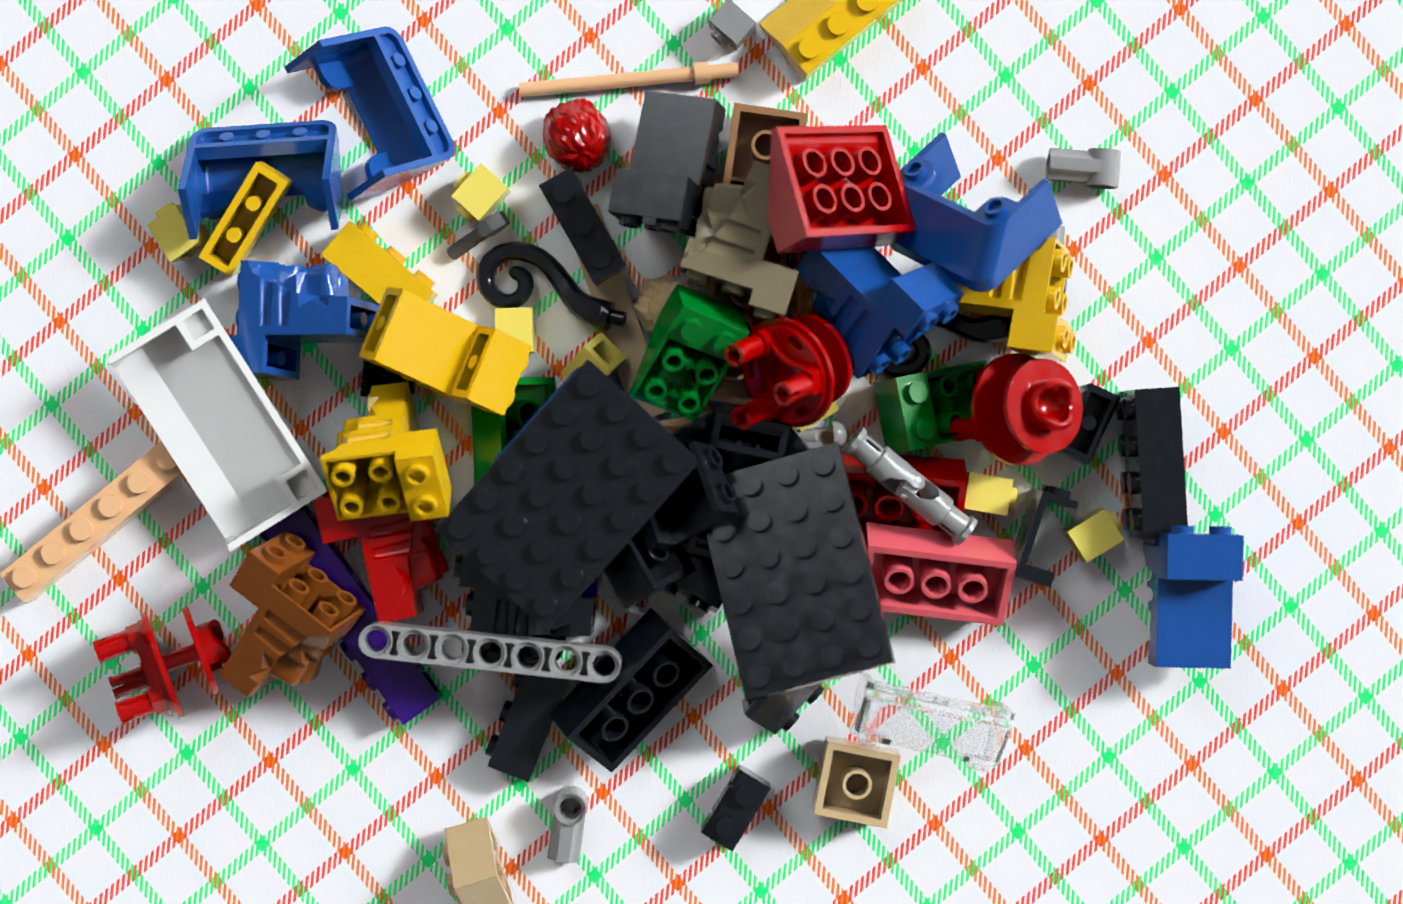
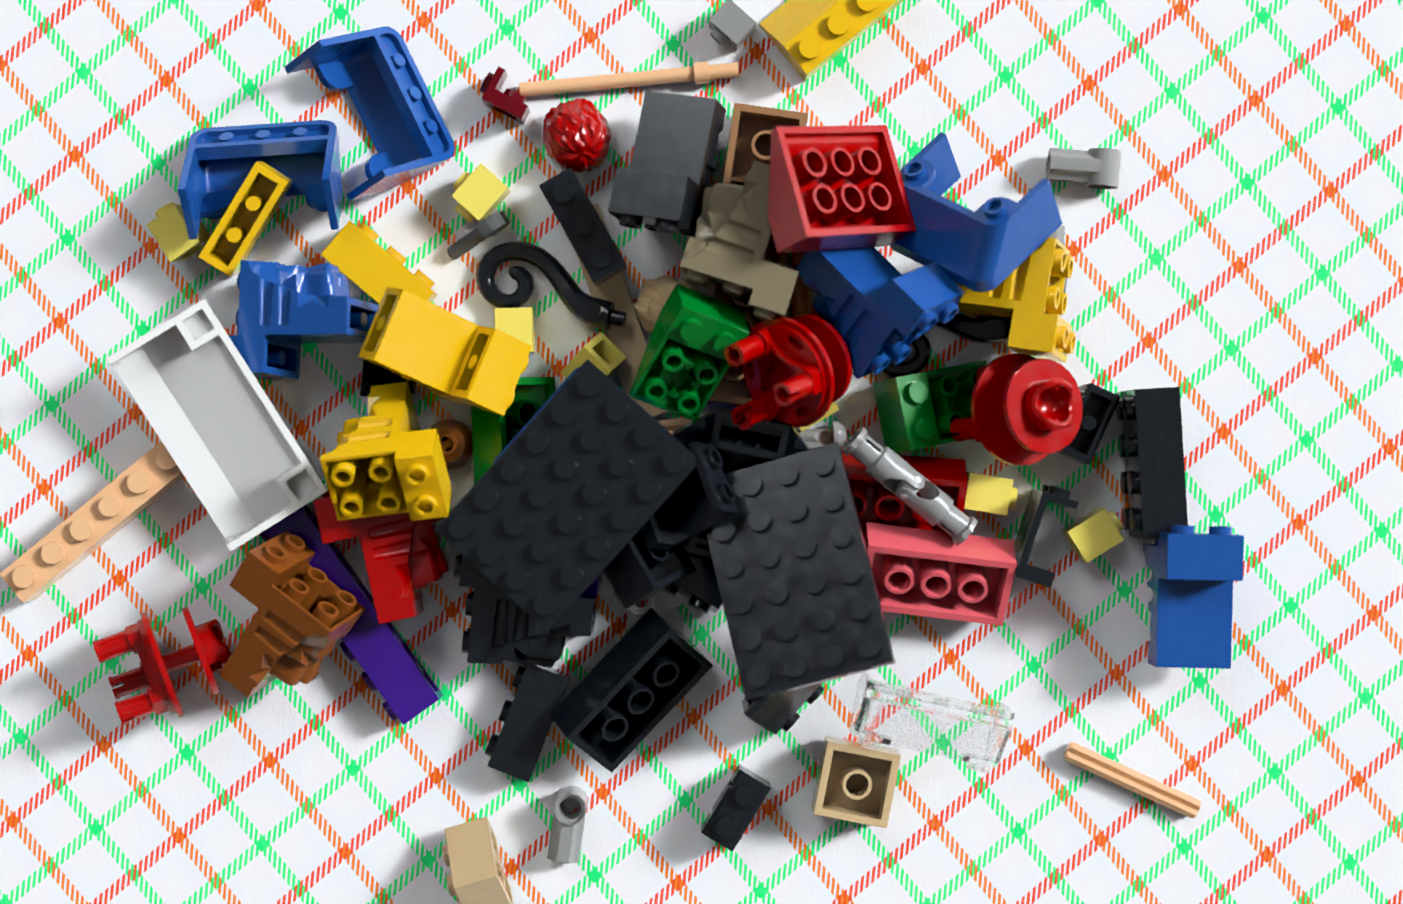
light grey beam [358,621,622,683] -> none
none -> dark orange cone [430,419,473,469]
none -> dark red bracket [480,66,530,125]
none -> light nougat axle [1063,742,1201,818]

